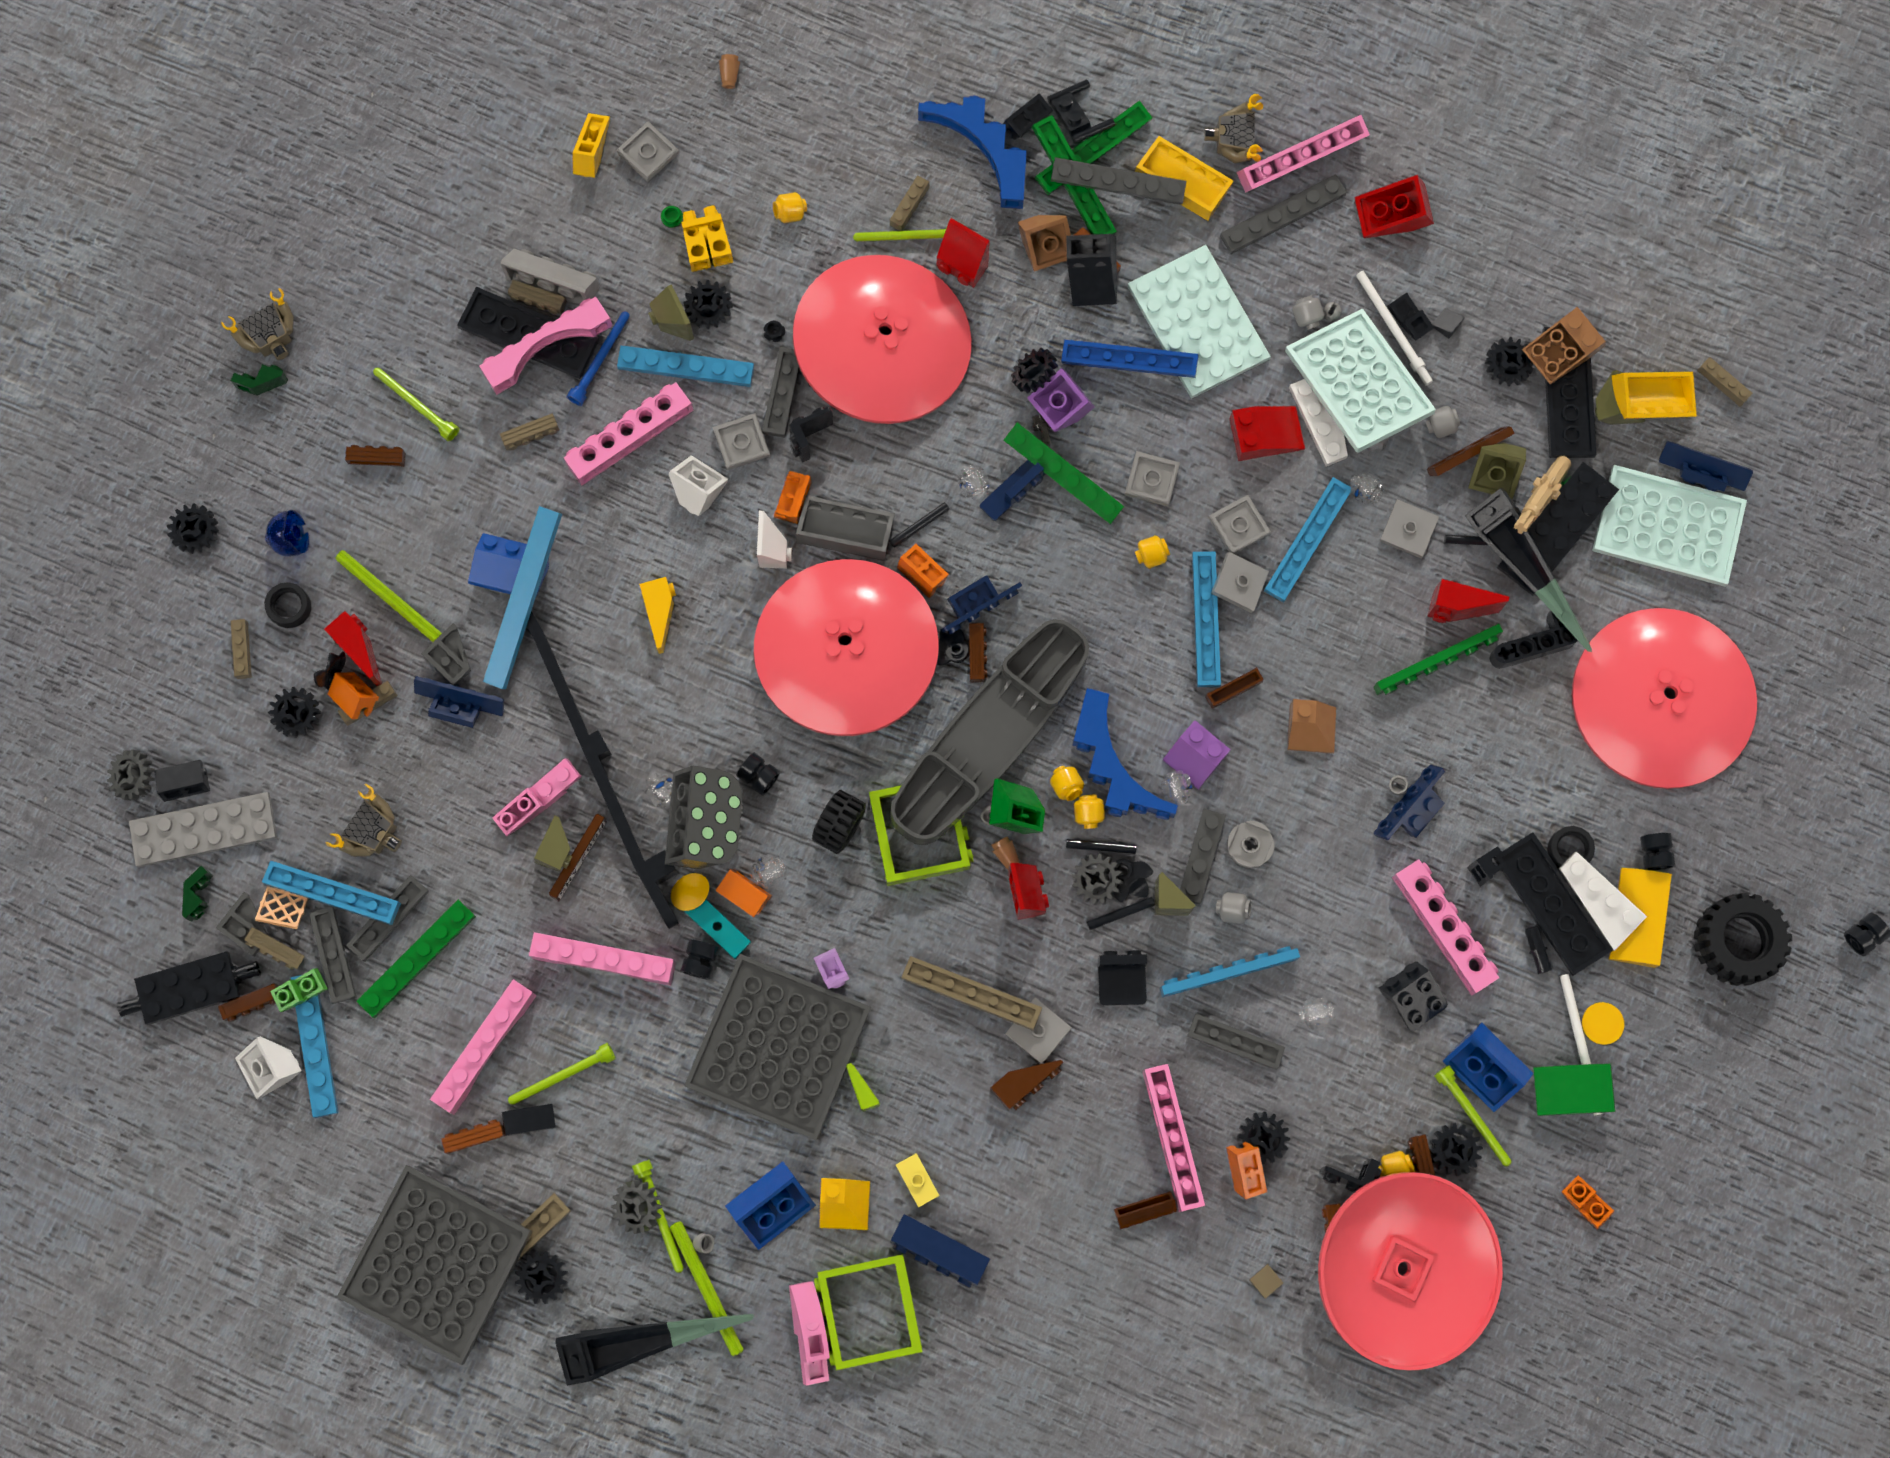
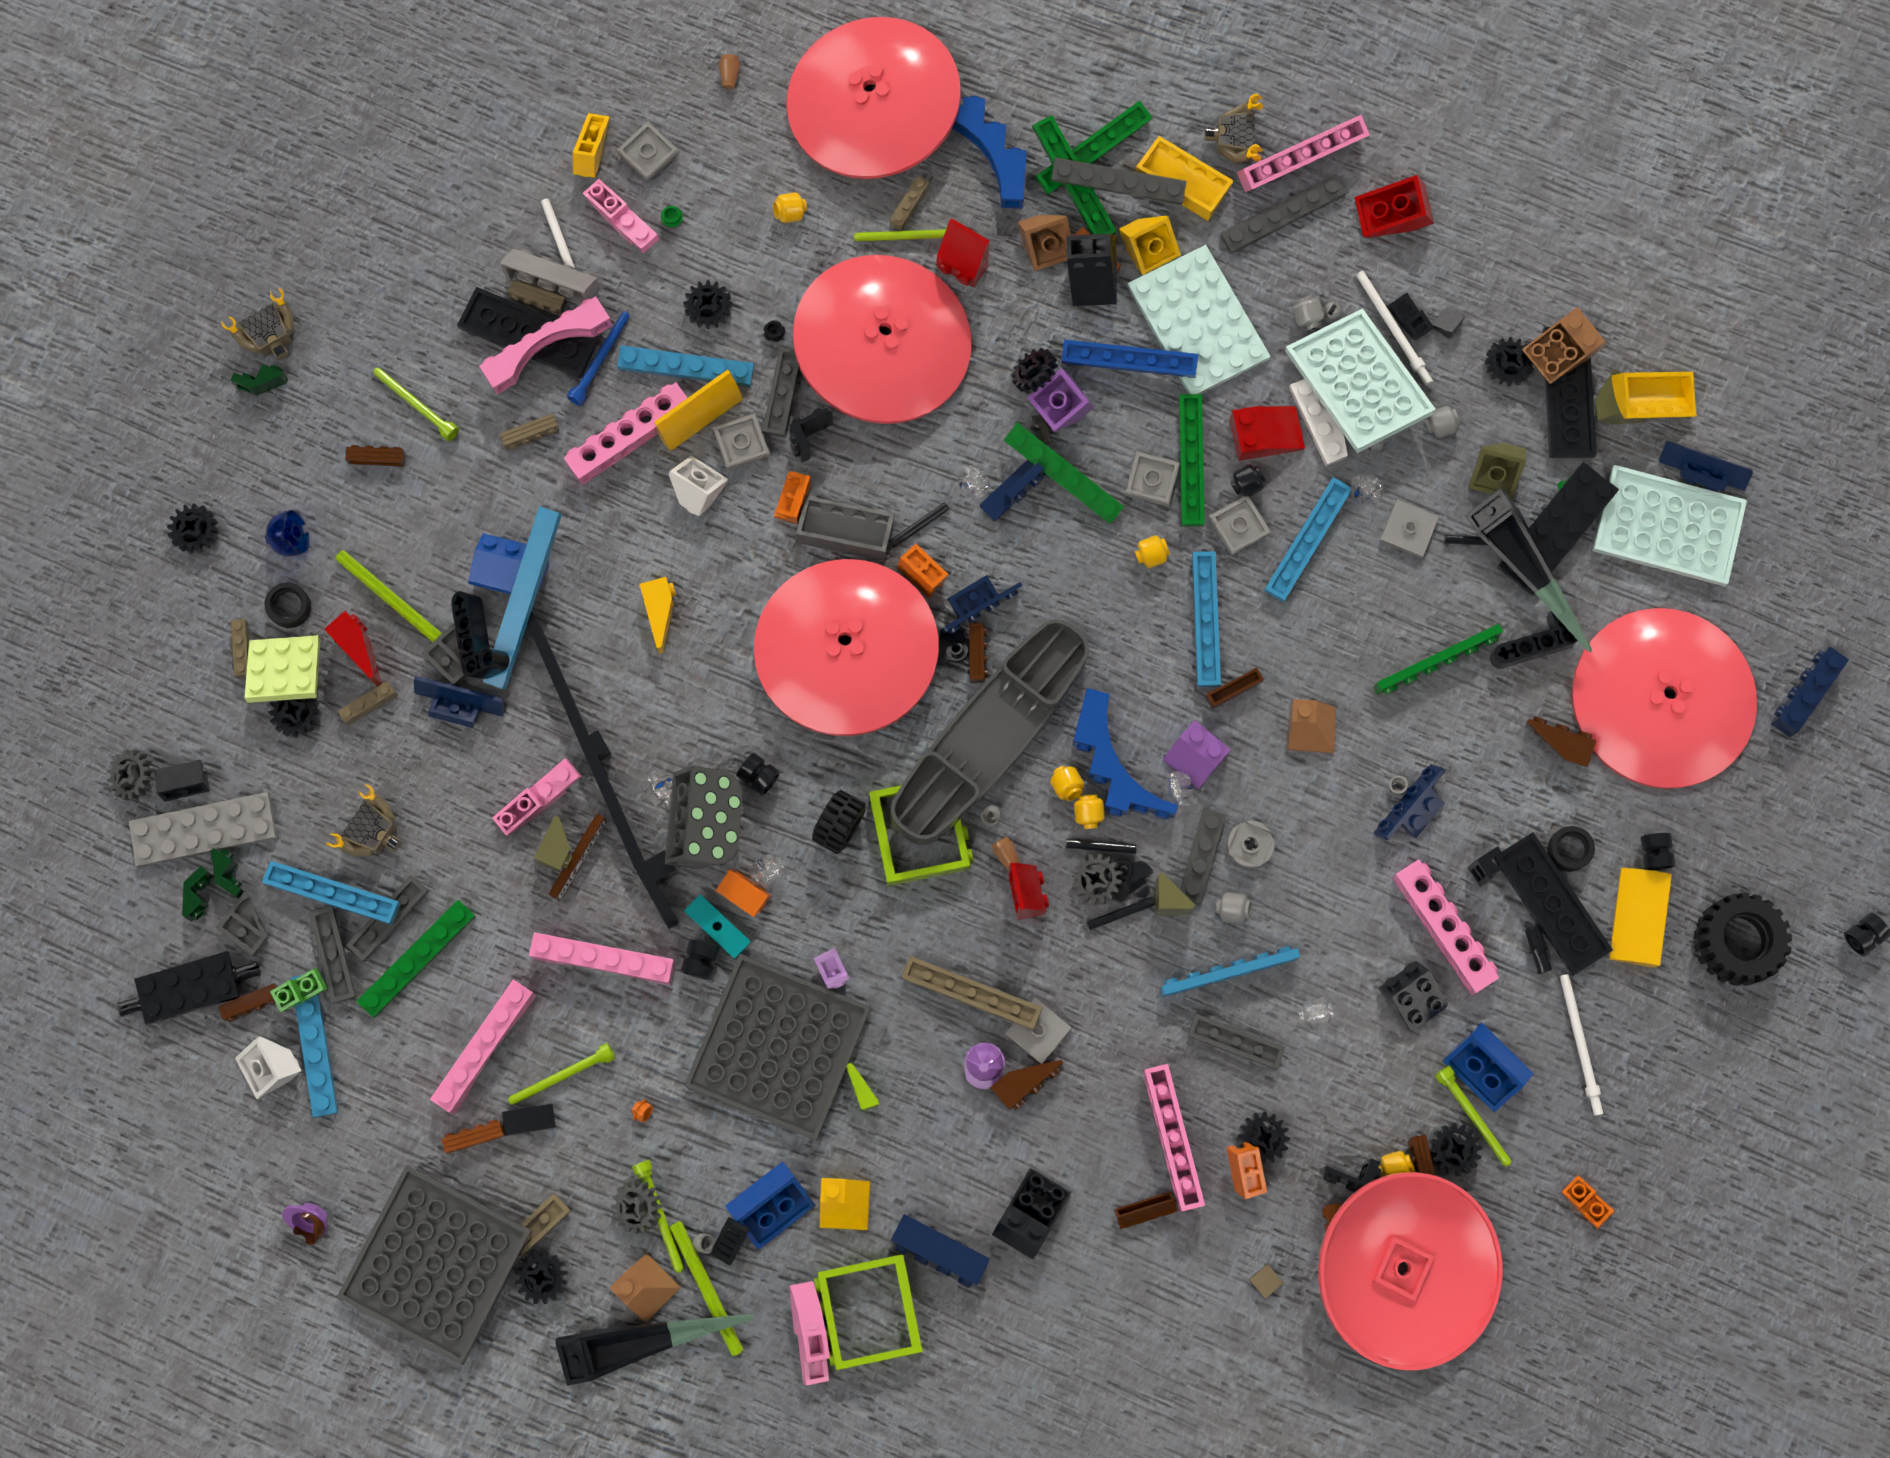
dark tan piece [244,927,305,970] -> none
light nougat window [255,886,308,929] -> none
black plate [314,651,346,690] -> none
orange hinge [328,672,379,719] -> none
olive slope [648,284,694,341] -> none
yellow sticker [671,873,709,911] -> none
yellow hips [681,205,734,272] -> none
white slope [757,511,792,569] -> none
light yellow plate [896,1153,939,1208] -> none
green slope [989,778,1045,834] -> none
black hinge [1003,93,1053,140] -> none
black plate [1047,79,1115,144] -> none
black bracket [1098,950,1147,1006] -> none
light grey plate [1211,552,1269,613] -> none
reddish brown tile [1427,426,1515,476] -> none
red slope [1427,579,1510,623] -> none
tan piece [1514,456,1571,534] -> none
green slope [1533,1064,1616,1116] -> none
white wing [1559,852,1647,951] -> none
yellow sticker [1582,1002,1624,1045] -> none
dark tan piece [1697,357,1753,407] -> none
none -> dark green slope [211,848,246,898]
none -> yellowish green plate [245,635,320,703]
none -> medium lavender piece [282,1203,328,1245]
none -> black beam [451,591,510,679]
none -> white bar [541,199,576,270]
none -> bright pink slope [583,179,660,253]
none -> medium nougat slope [610,1253,681,1323]
none -> orange plate [632,1099,653,1123]
none -> yellow slope [654,369,743,452]
none -> black slope [711,1217,749,1265]
none -> coral dish [787,17,961,179]
none -> medium lavender piece [964,1043,1006,1089]
none -> black slope [991,1168,1072,1259]
none -> yellow slope [1119,216,1181,275]
none -> green plate [1179,394,1205,527]
none -> black head [1231,464,1266,497]
none -> reddish brown slope [1527,716,1597,767]
none -> dark blue brick [1771,646,1849,737]

